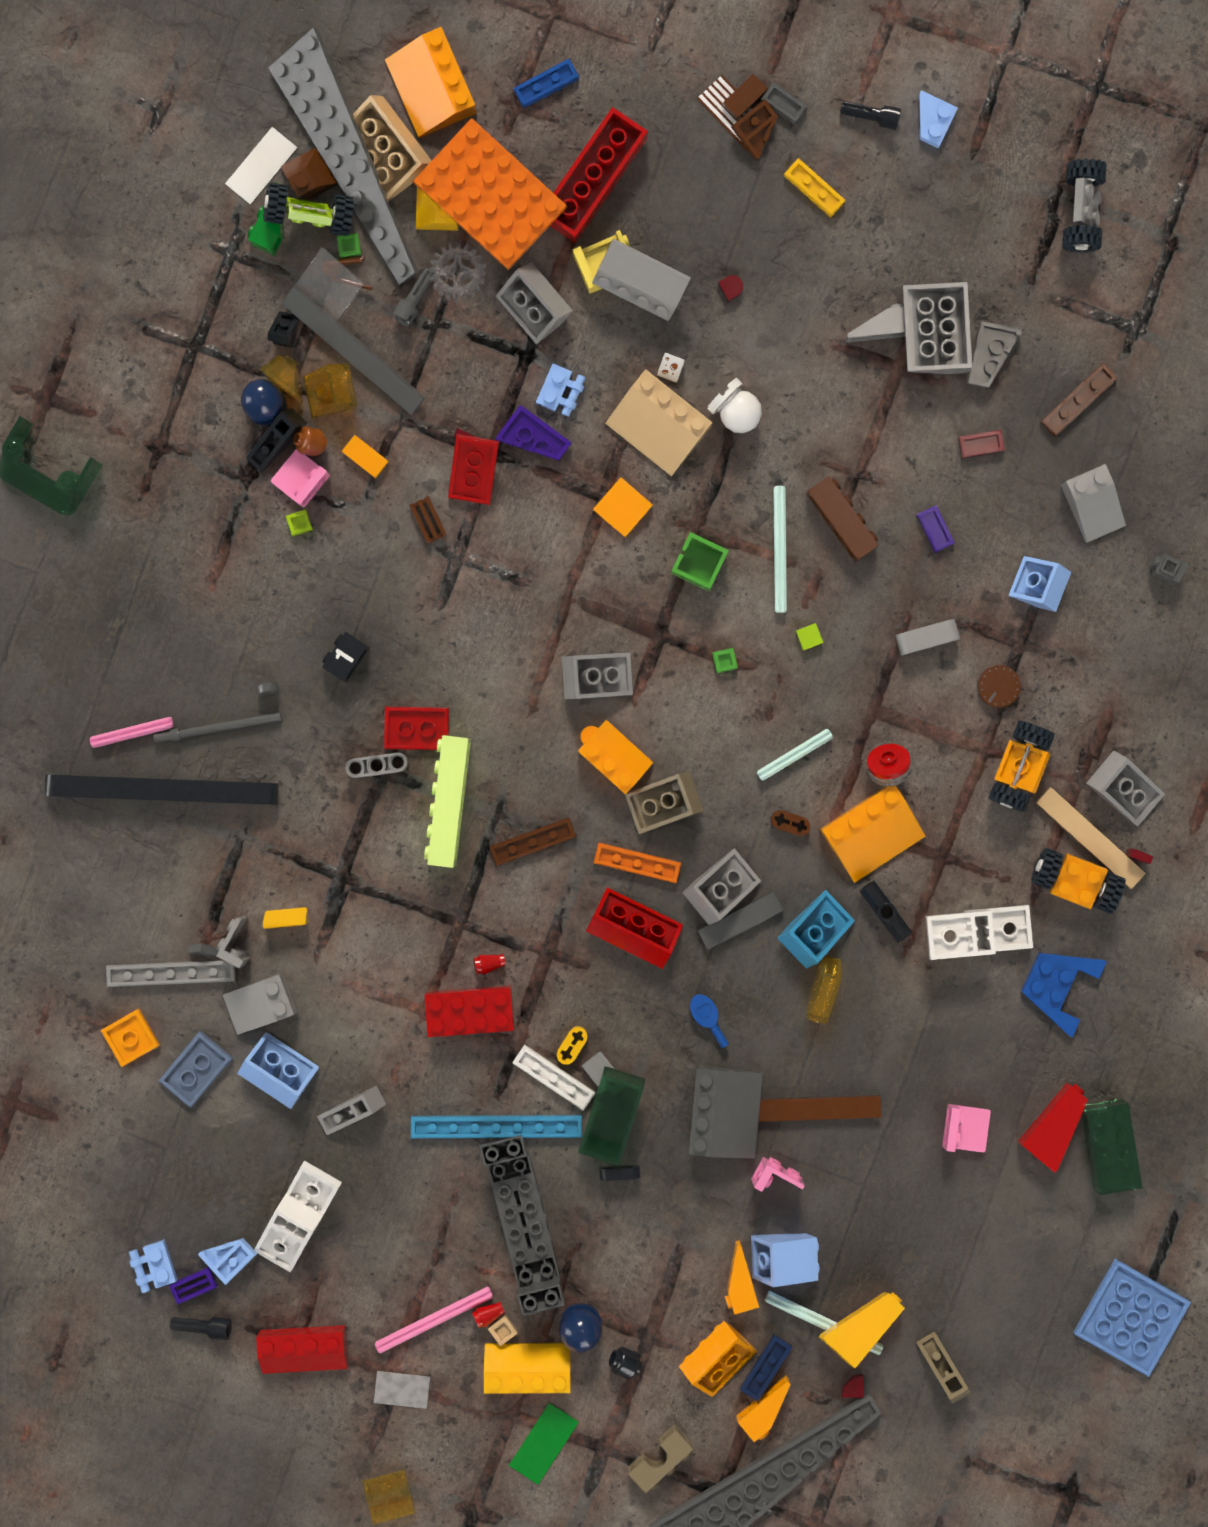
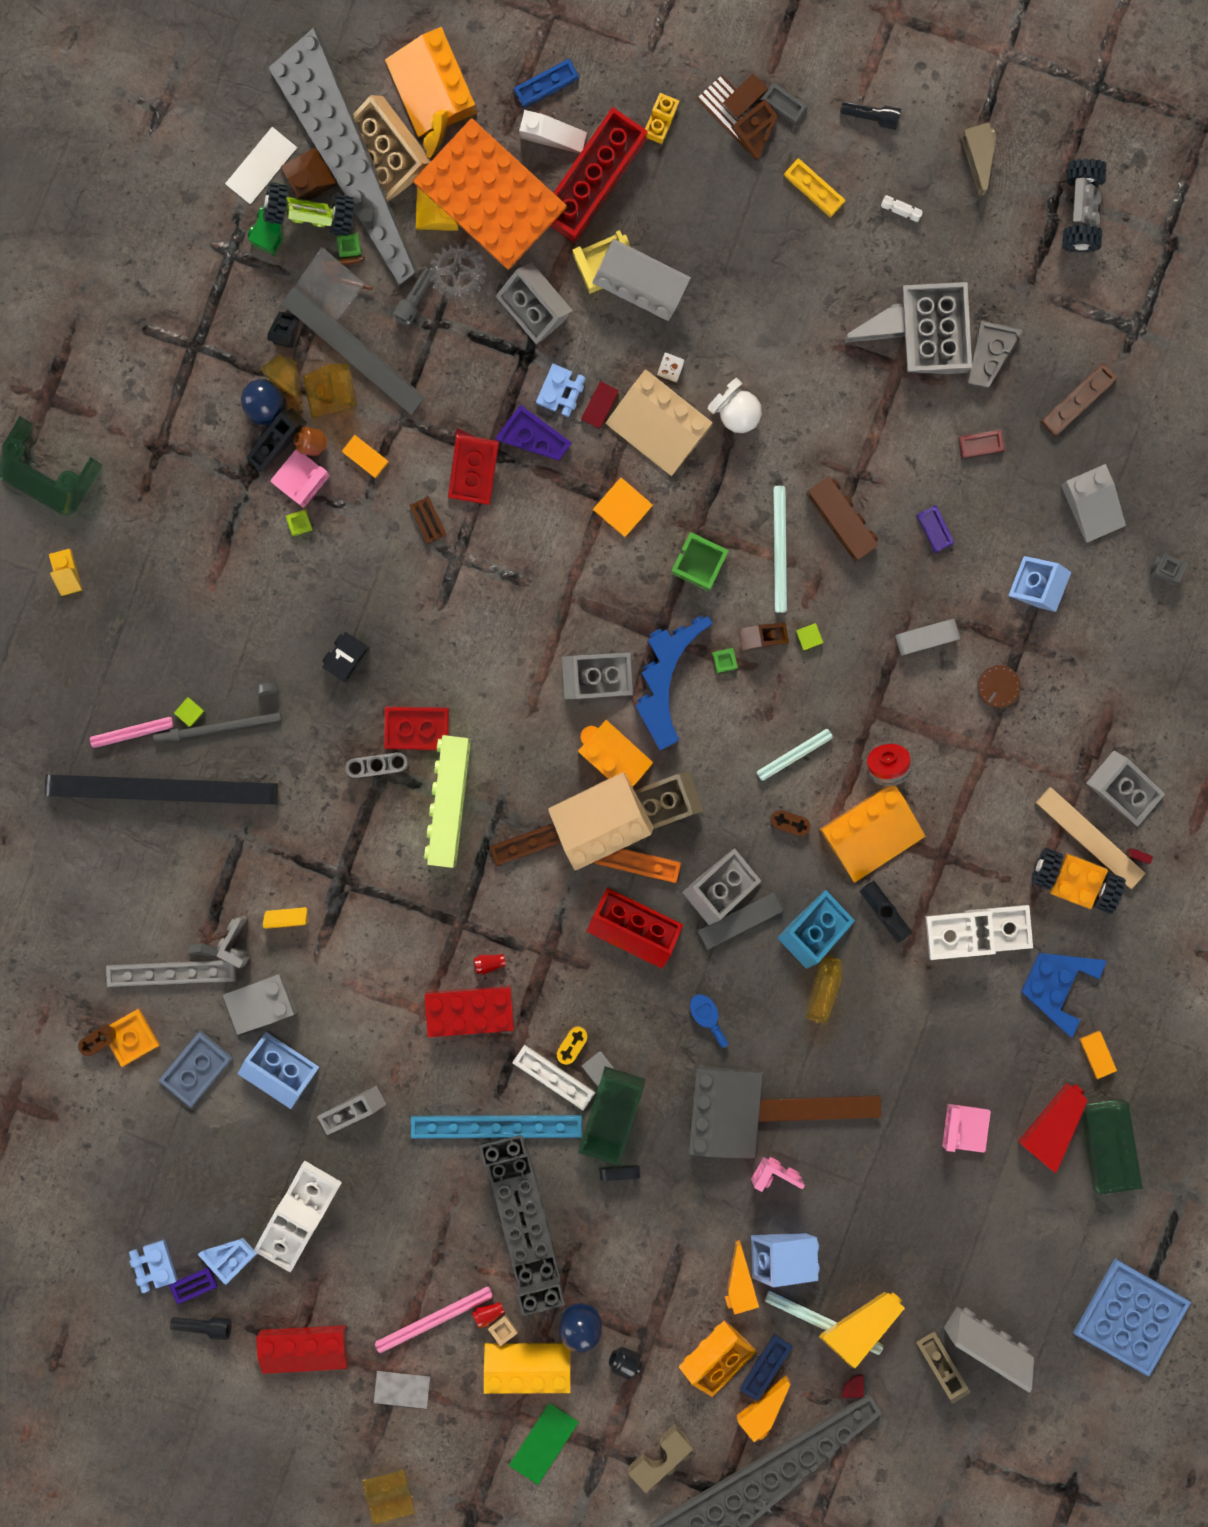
dark red tile [718,275,743,302] -> none
light blue wing [918,90,958,148] -> none
plate [988,720,1055,812] -> none
none -> yellow slope [49,549,82,596]
none -> reddish brown beam [78,1025,116,1057]
none -> lime tile [174,697,205,727]
none -> yellow slope [423,109,448,158]
none -> white slope [519,110,587,154]
none -> tan slope [548,772,654,871]
none -> dark red tile [581,381,619,430]
none -> blue arch [635,615,713,751]
none -> yellow slope [645,93,679,144]
none -> reddish brown slope [739,622,789,650]
none -> white axle [881,195,923,222]
none -> light grey slope [944,1306,1034,1393]
none -> dark tan slope [961,122,996,197]
none -> light orange tile [1079,1031,1117,1079]

